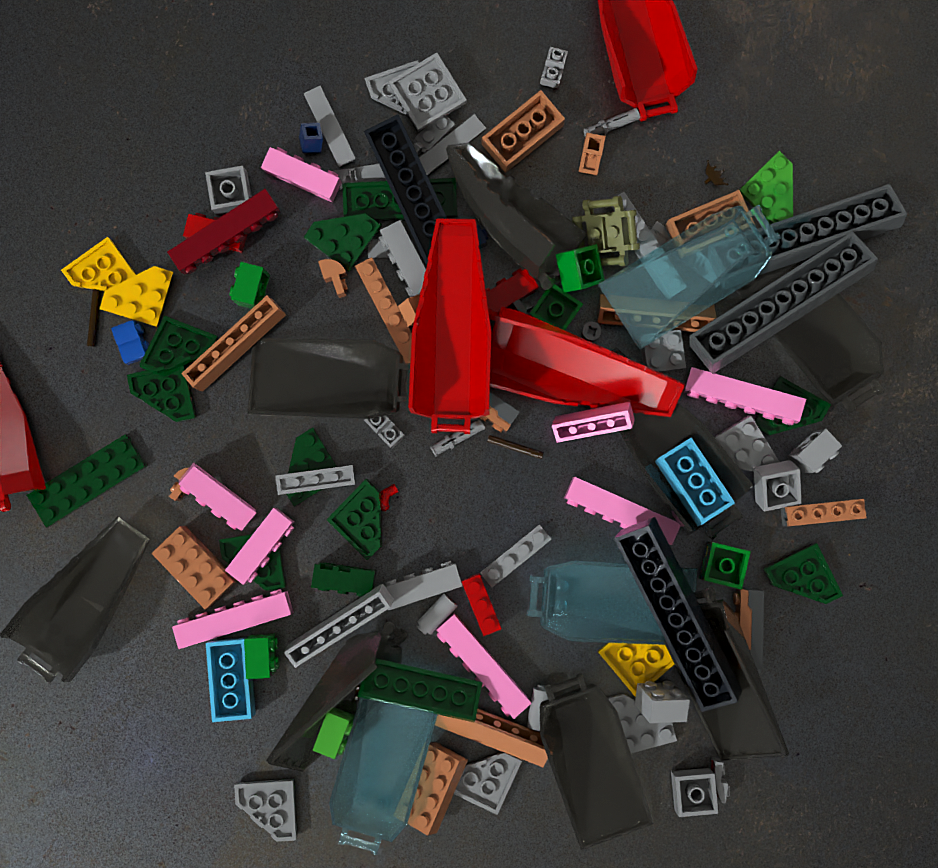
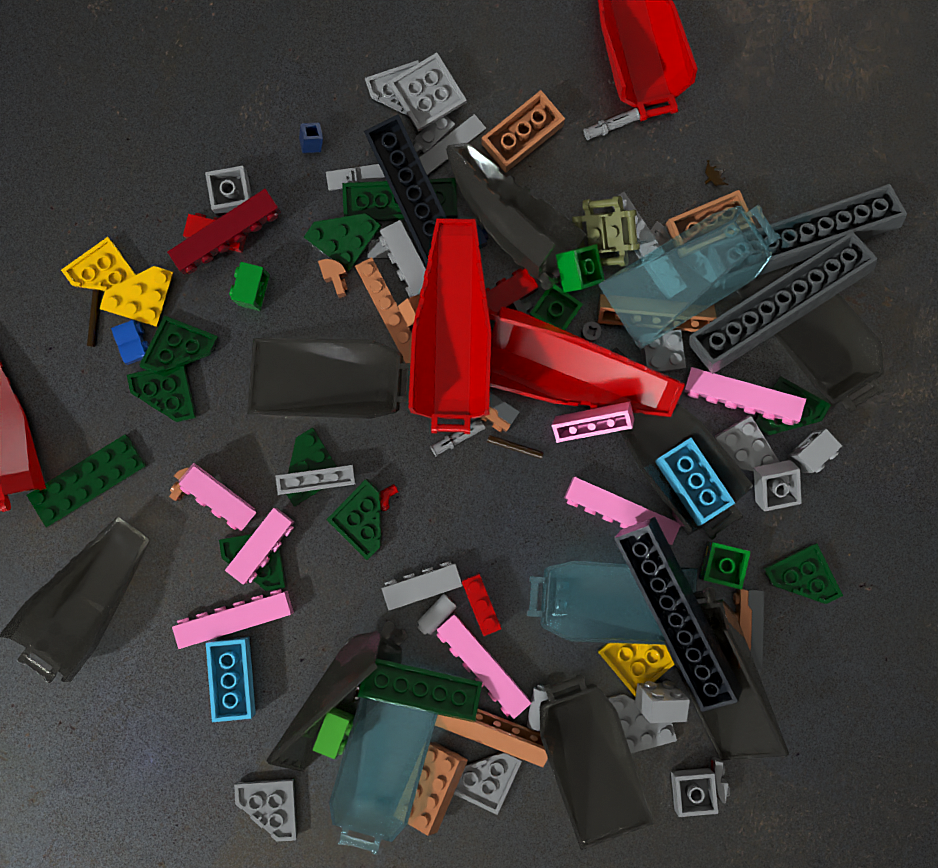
nougat brick [151,525,238,610] -> none
nougat brick [181,295,286,392] -> none
green brick [244,633,279,679] -> none
bright pink brick [261,147,342,203] -> none
light grey brick [284,584,394,668] -> none
light grey piece [303,86,356,167] -> none
dark green wedge [311,562,376,597] -> none
light grey slope [364,407,406,449] -> none
light grey plate [480,524,552,587] -> none
light grey slope [540,47,568,89] -> none
nougat brick [578,133,606,176] -> none
bright green plate [740,151,793,224] -> none
nougat piece [780,499,866,526] -> none

